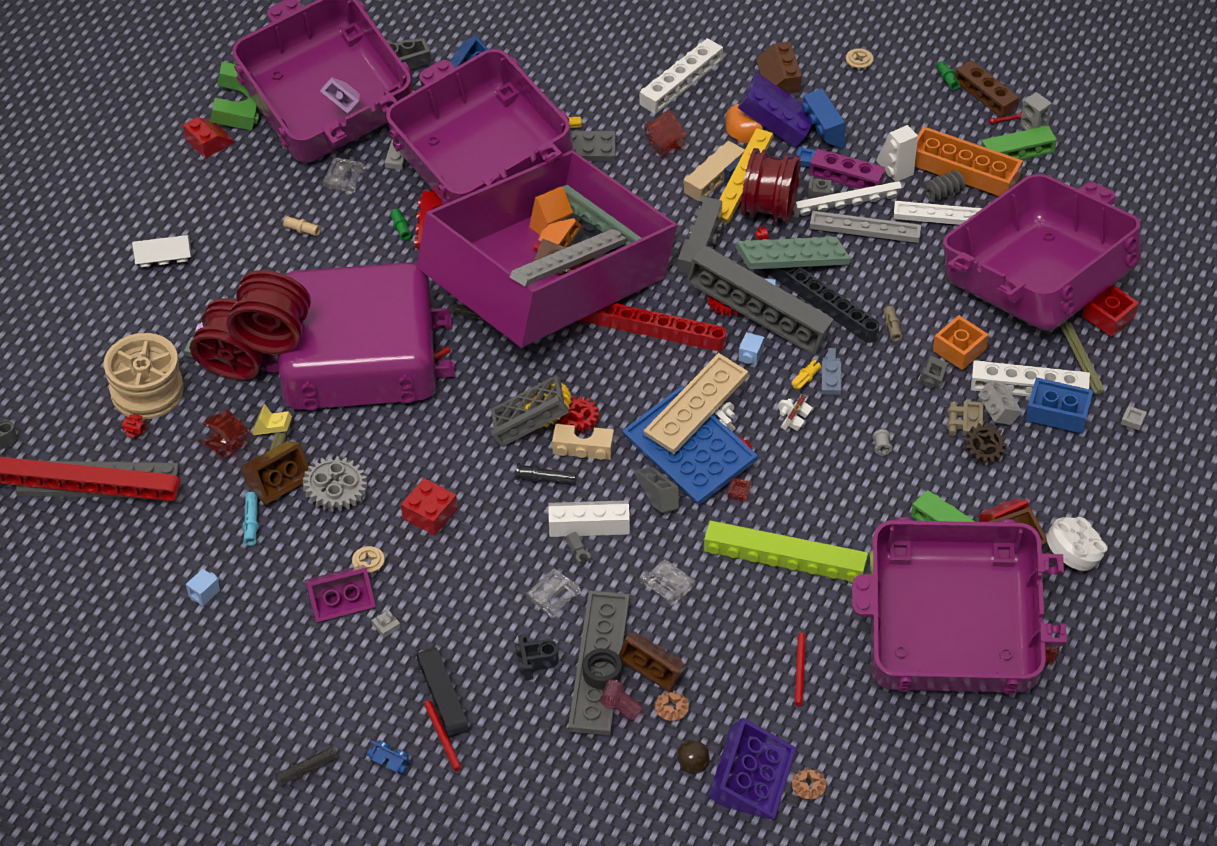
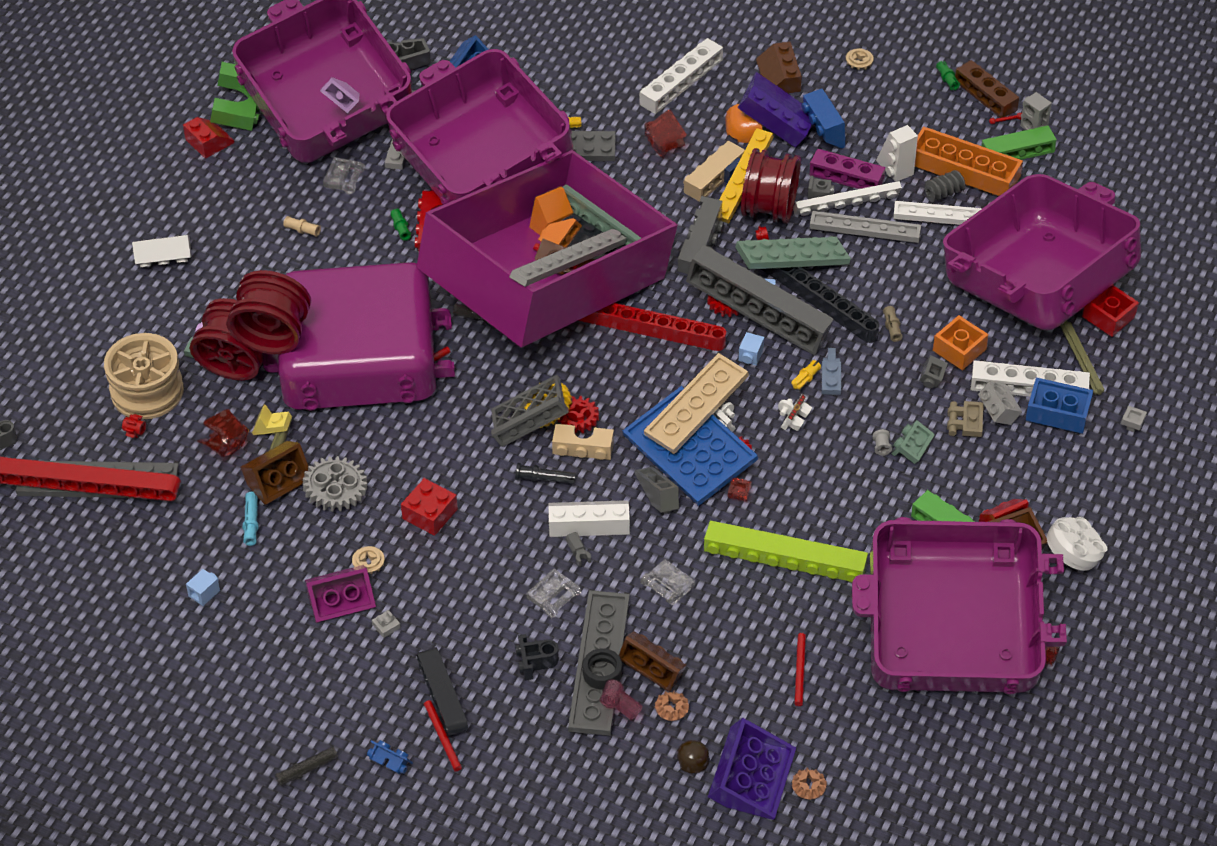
blue plate [796,147,816,167] -> none
dark brown gear [963,423,1007,465] -> none
none -> sand green bracket [891,420,935,464]

